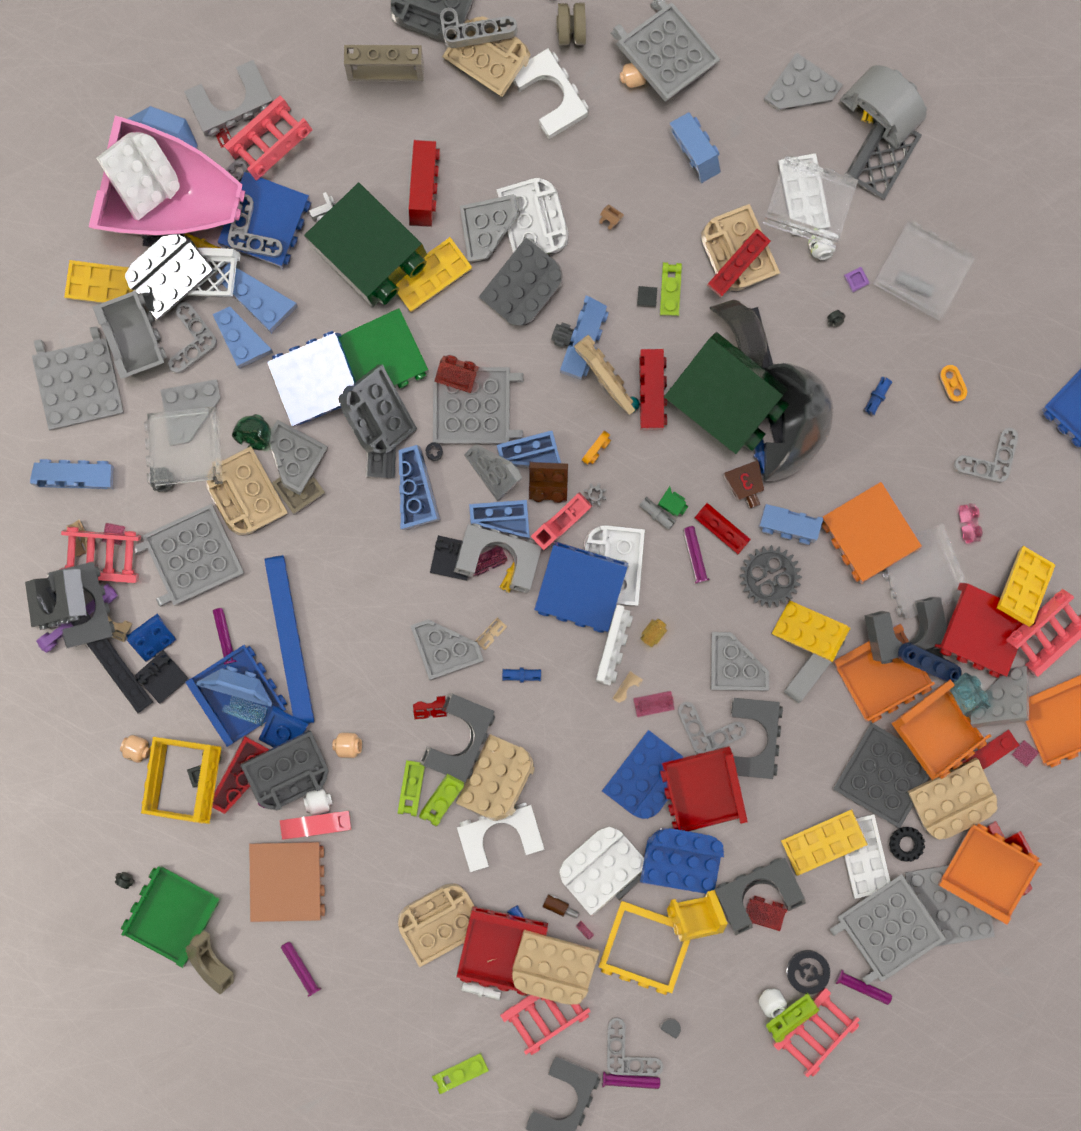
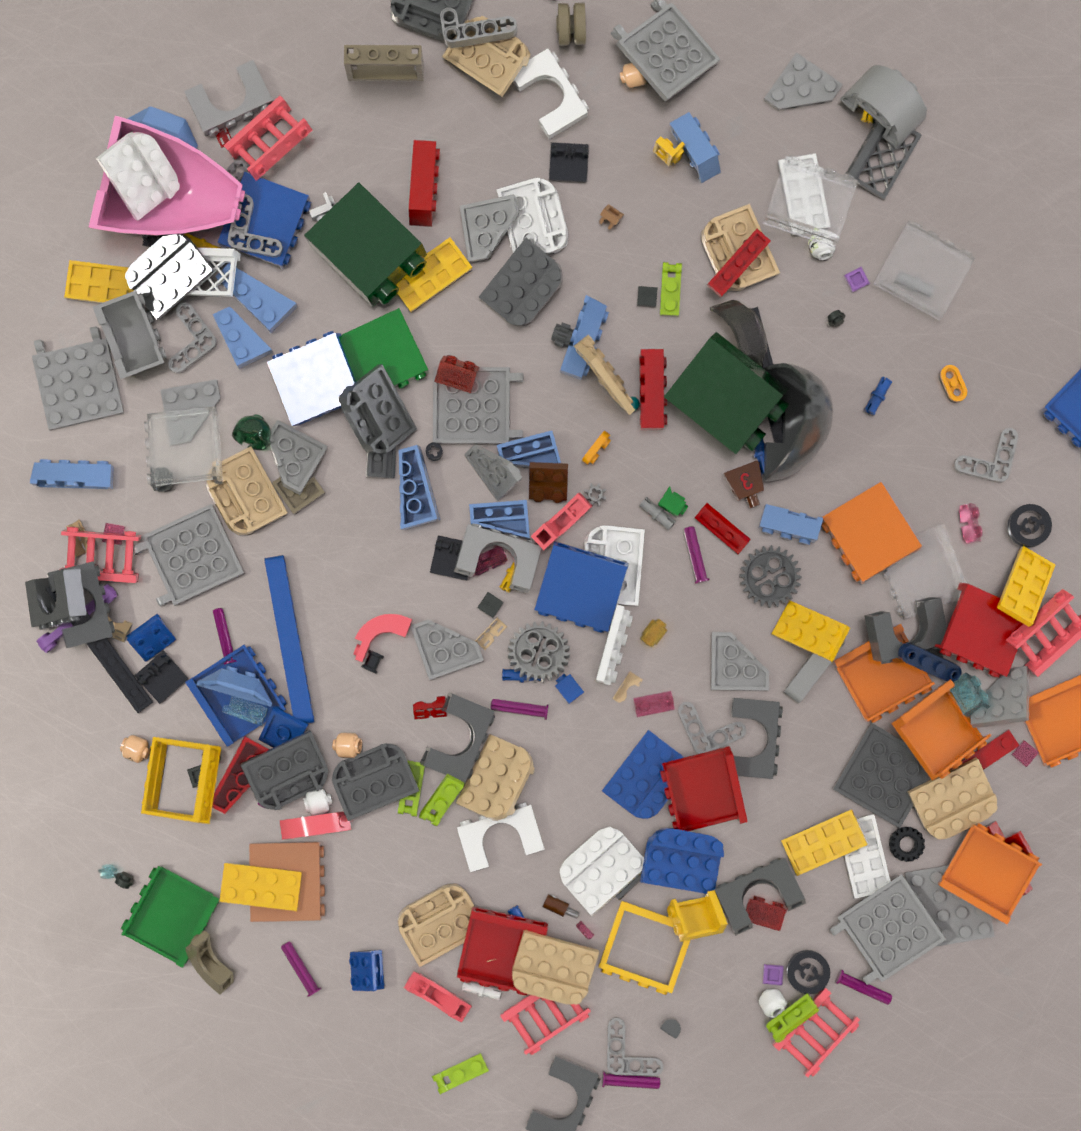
none -> clear light blue plate [98,864,117,879]
none -> yellow plate [219,863,302,911]
none -> dark grey plate [332,743,420,821]
none -> blue bracket [349,950,384,991]
none -> coral arch [353,614,413,663]
none -> black bush [361,650,384,674]
none -> coral arch [404,971,472,1023]
none -> pearl dark grey tile [477,592,504,618]
none -> magenta axle [491,699,549,720]
none -> light grey gear [508,621,570,683]
none -> black hinge [549,142,589,182]
none -> blue brick [555,673,584,704]
none -> yellow bracket [653,136,685,166]
none -> medium lavender tile [762,964,784,985]
none -> black wheel [1007,504,1052,548]

